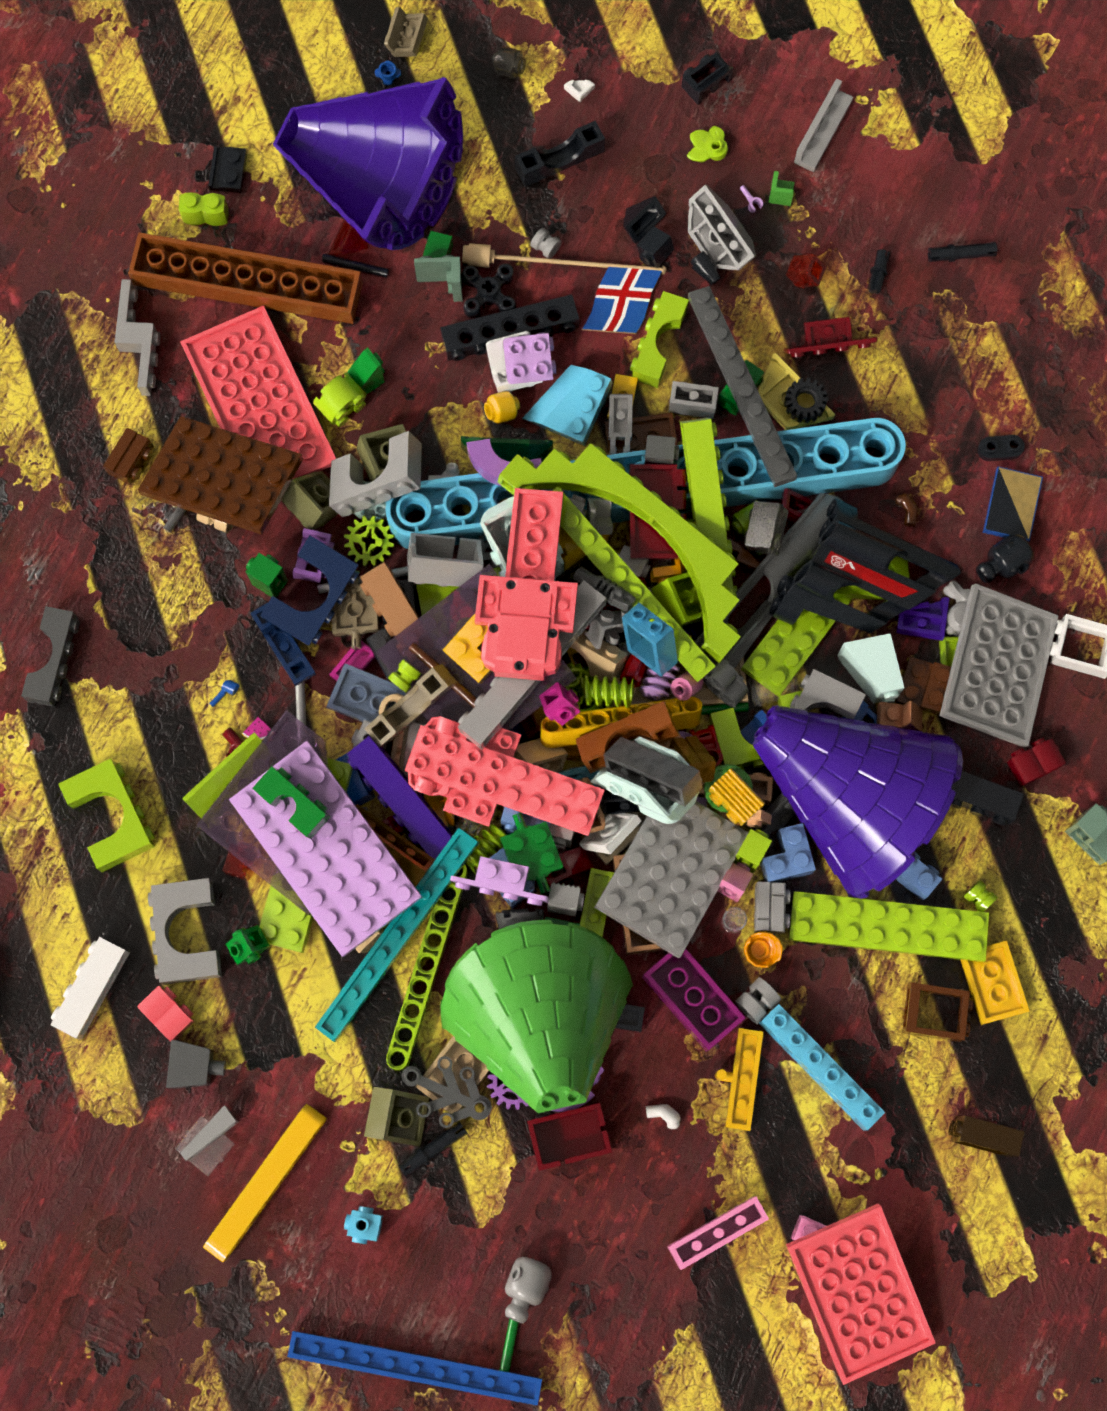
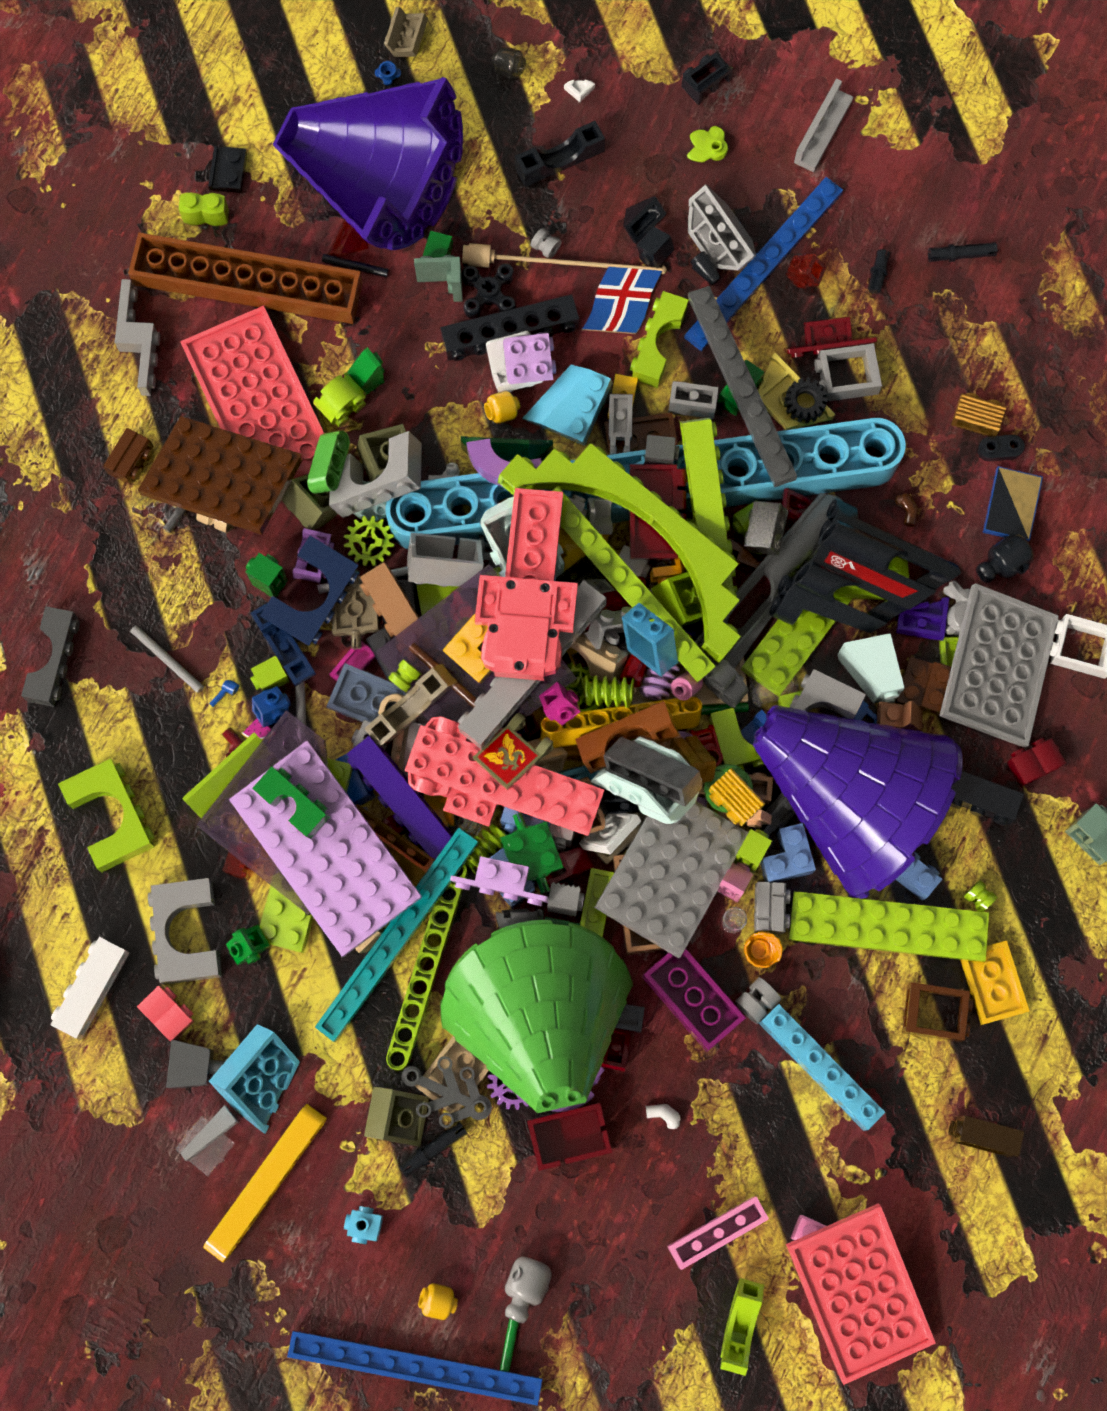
dark grey hinge [574,566,636,612] -> none
yellow plate [715,1028,763,1131] -> none
lavender hand [740,185,763,213] -> none
bright green panel [769,171,795,206] -> none
none -> light grey bar [130,625,204,693]
none -> medium azure wedge [209,1024,300,1134]
none -> lime brick [250,656,289,691]
none -> blue brick [252,686,291,728]
none -> bright green beam [307,431,350,494]
none -> yellow head [418,1283,458,1320]
none -> flag [473,713,554,790]
none -> dark red slope [601,1028,631,1072]
none -> blue plate [684,177,843,352]
none -> lime arch [720,1278,764,1376]
none -> light grey window [814,344,882,401]
none -> pearl gold brick [951,393,1006,437]

